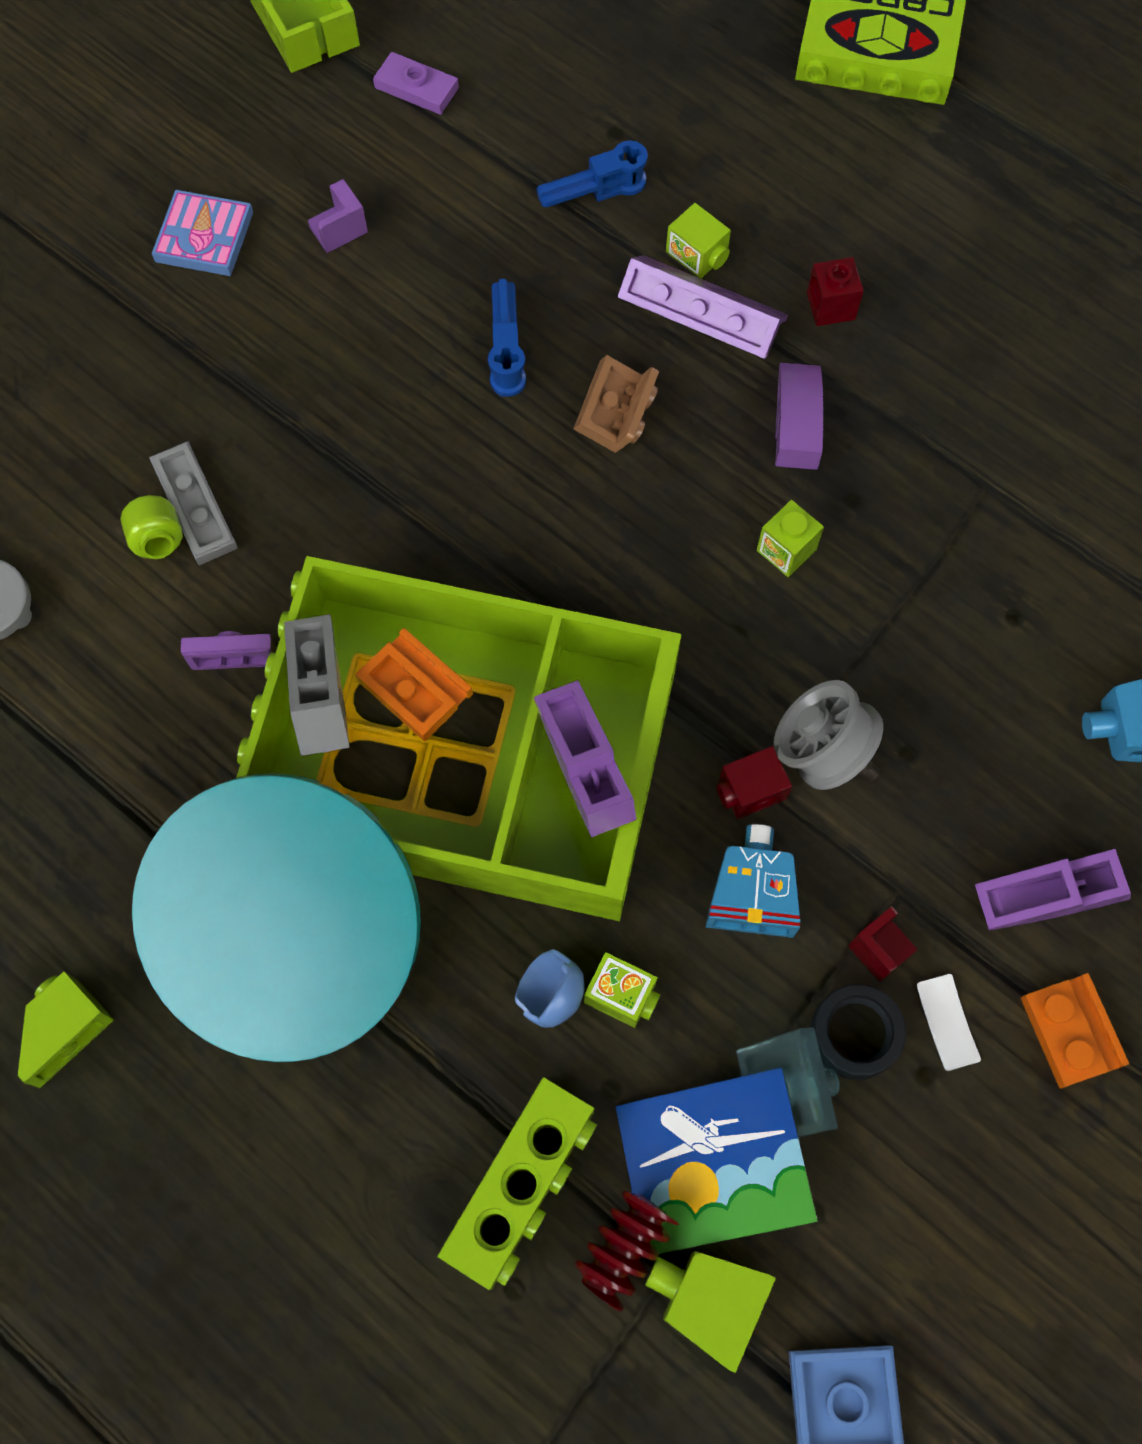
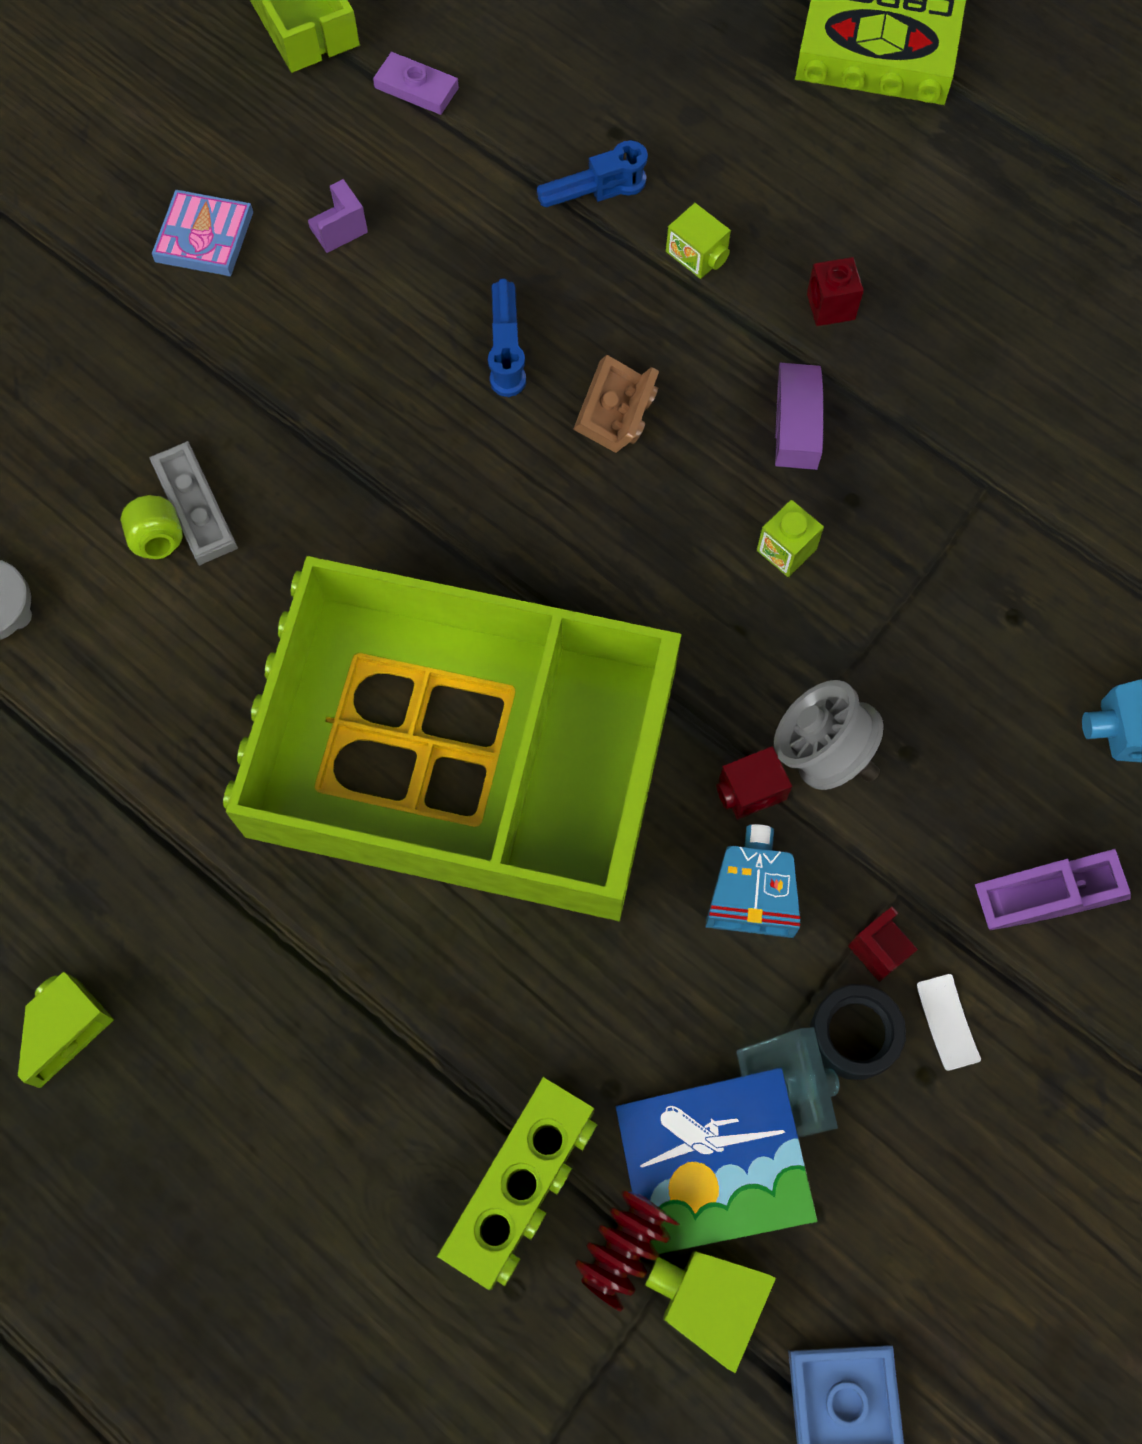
teal tile [132,773,421,1062] -> none
medium lavender plate [181,631,277,670] -> none
light grey slope [284,614,350,756] -> none
orange plate [355,628,473,742] -> none
medium blue hair [515,949,585,1028] -> none
medium lavender slope [534,680,637,837] -> none
lime brick [584,952,661,1028] -> none
panel [618,255,788,358] -> none
orange plate [1020,973,1129,1089] -> none

